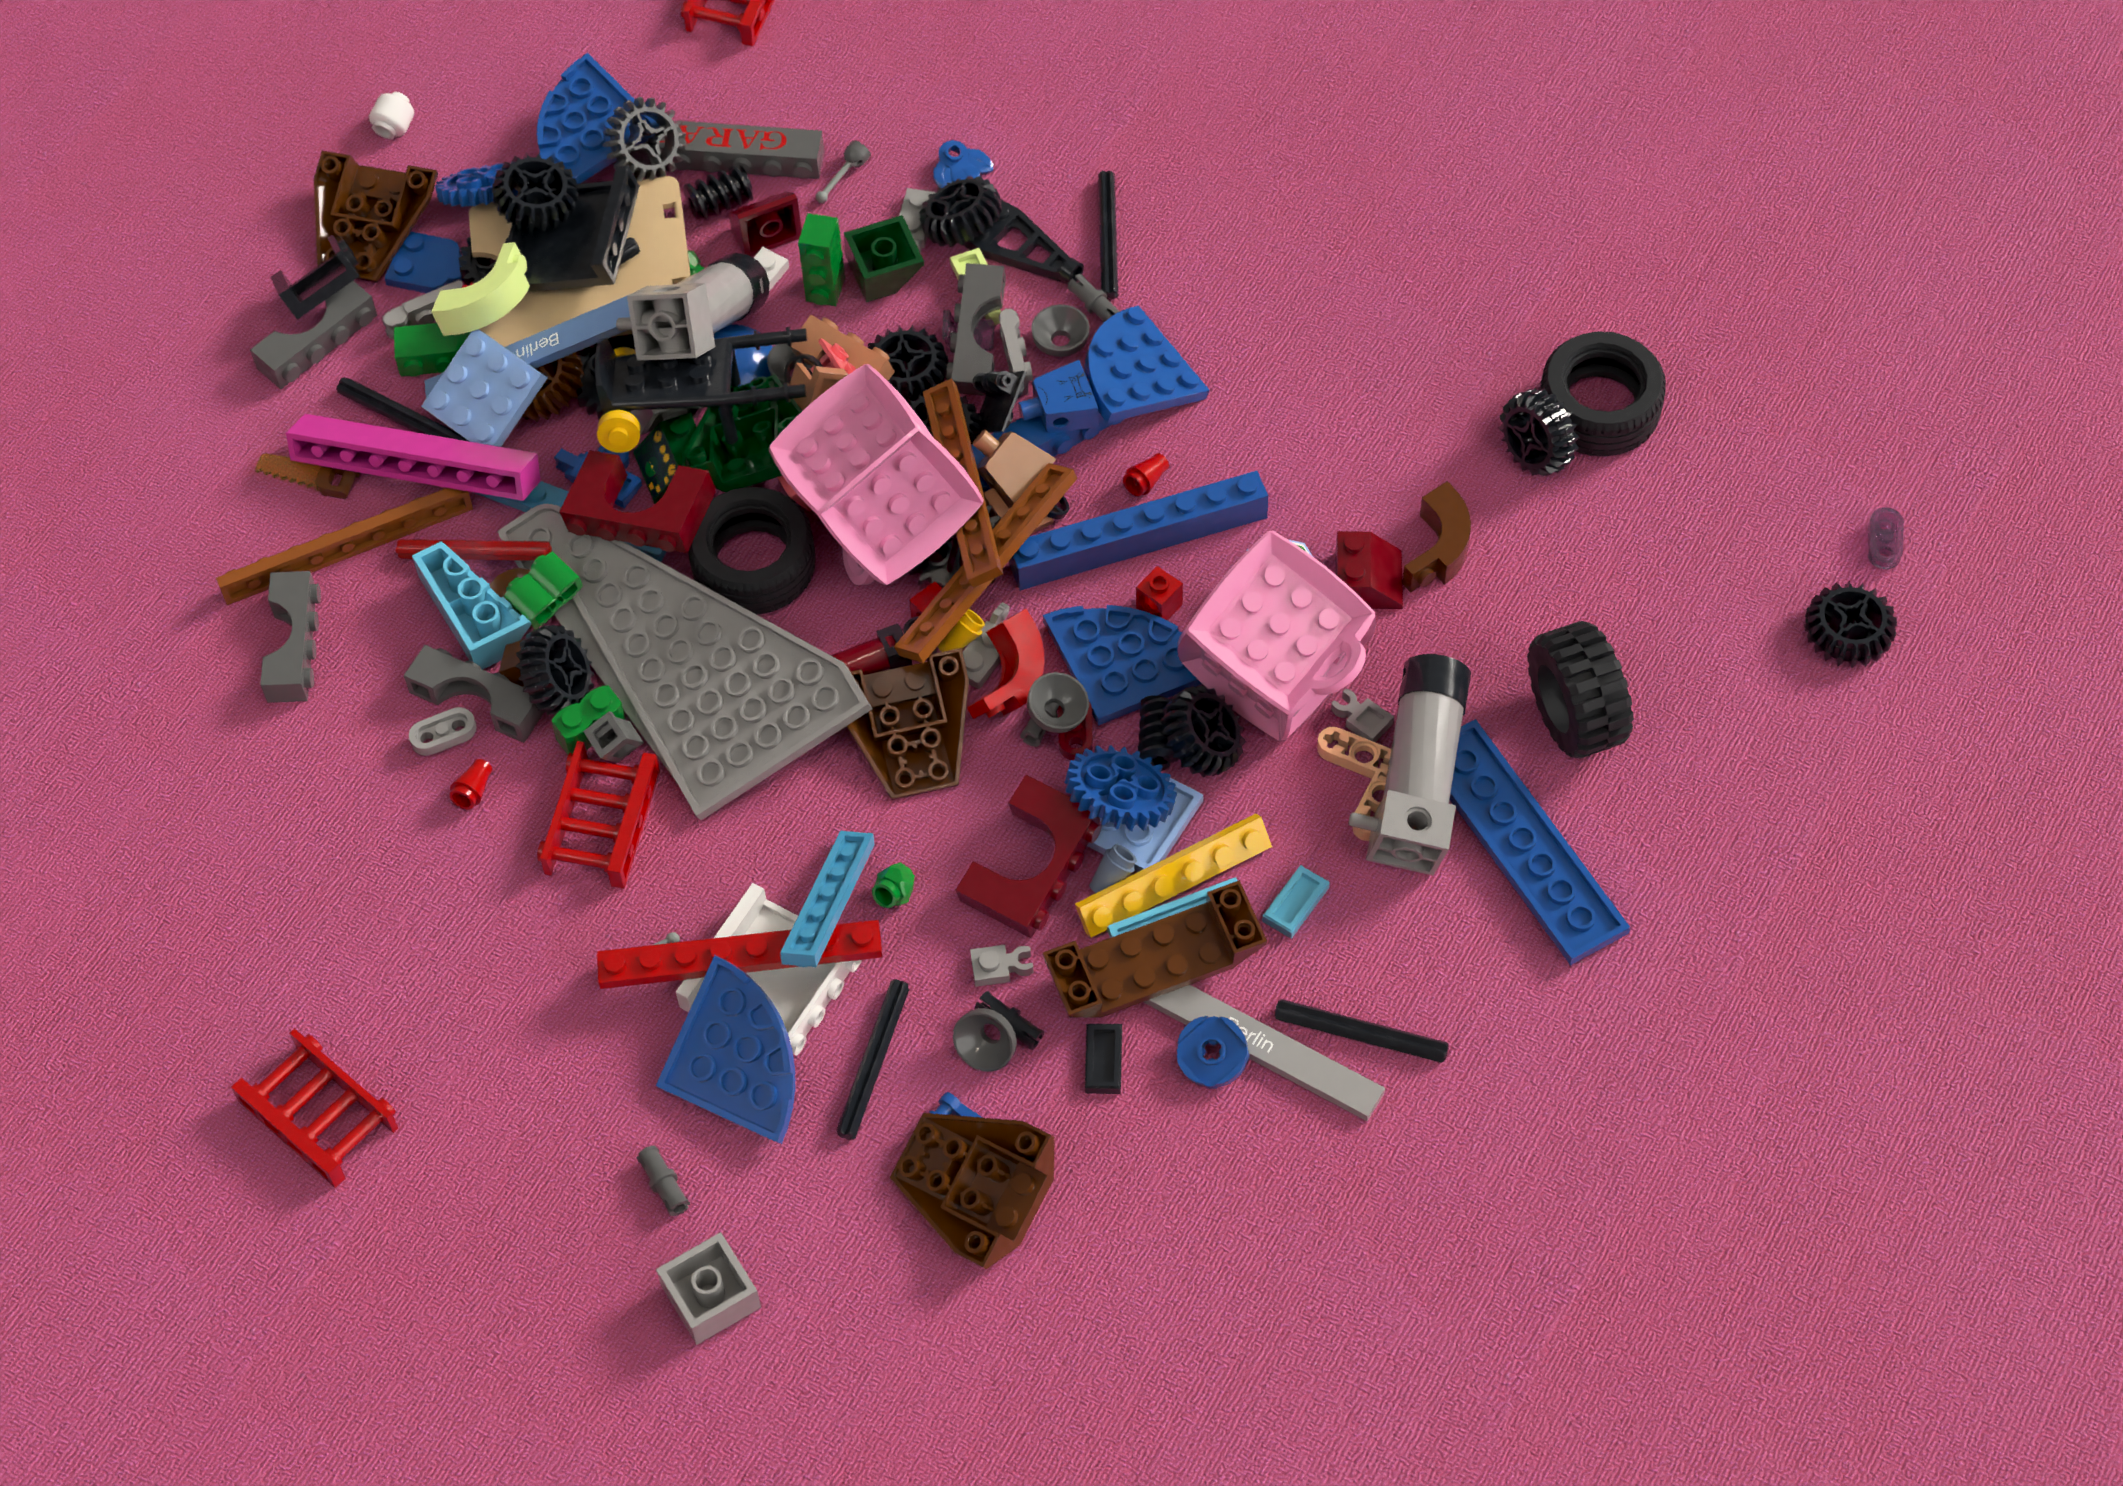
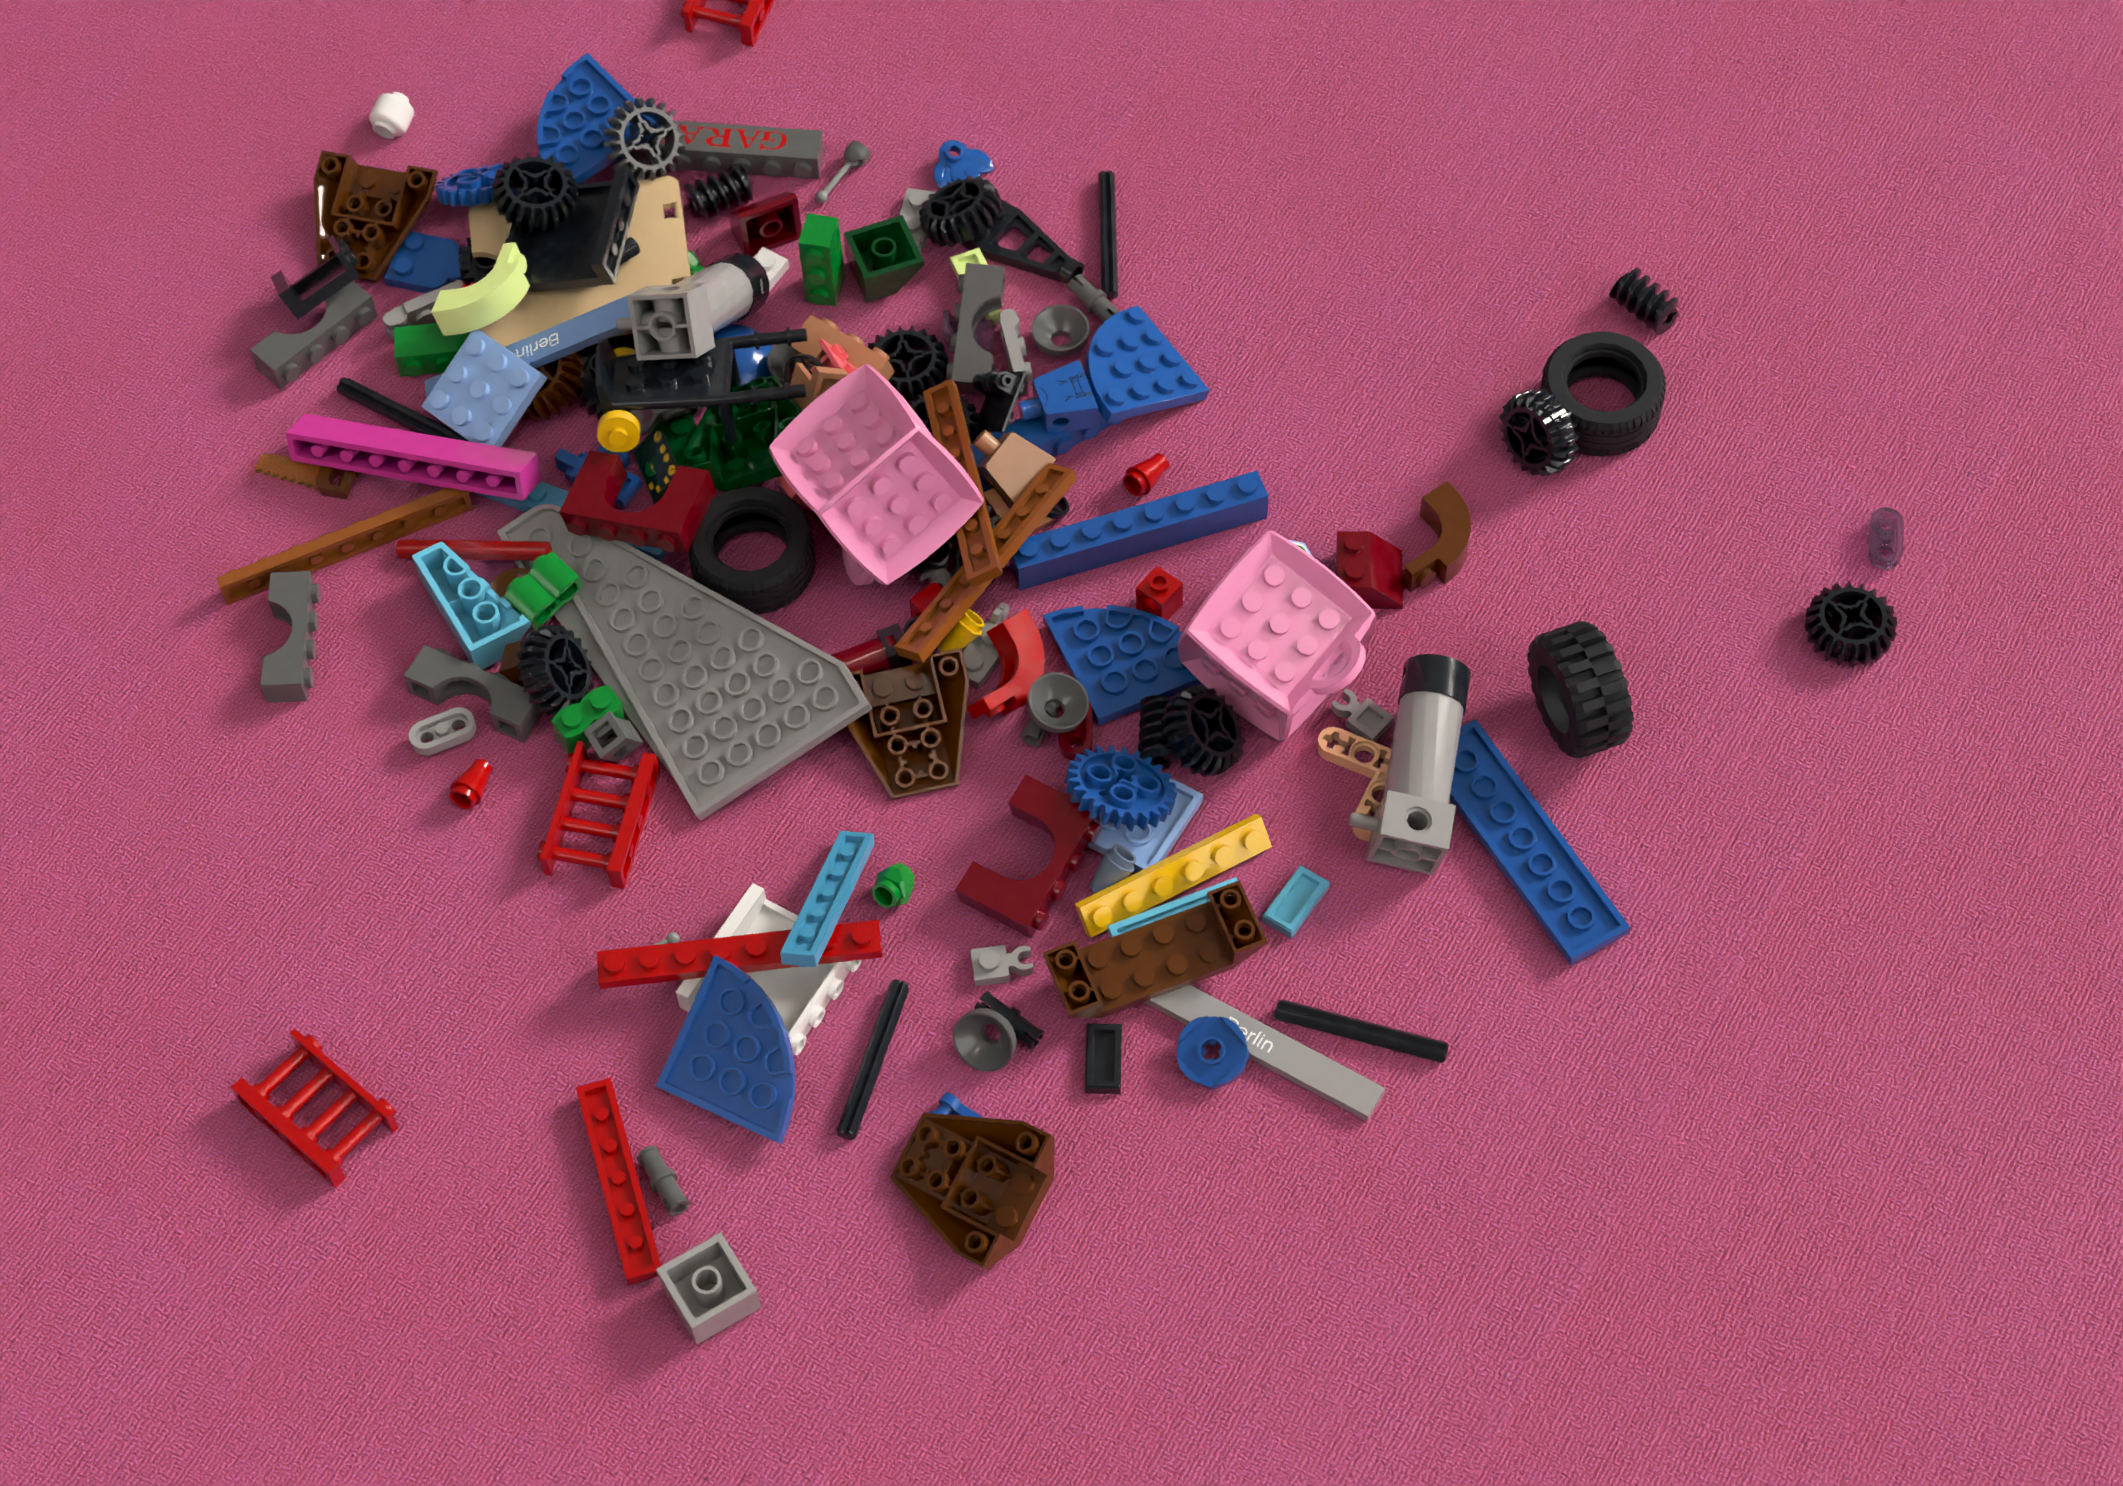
none -> red plate [576,1077,662,1285]
none -> black piece [1609,268,1679,335]

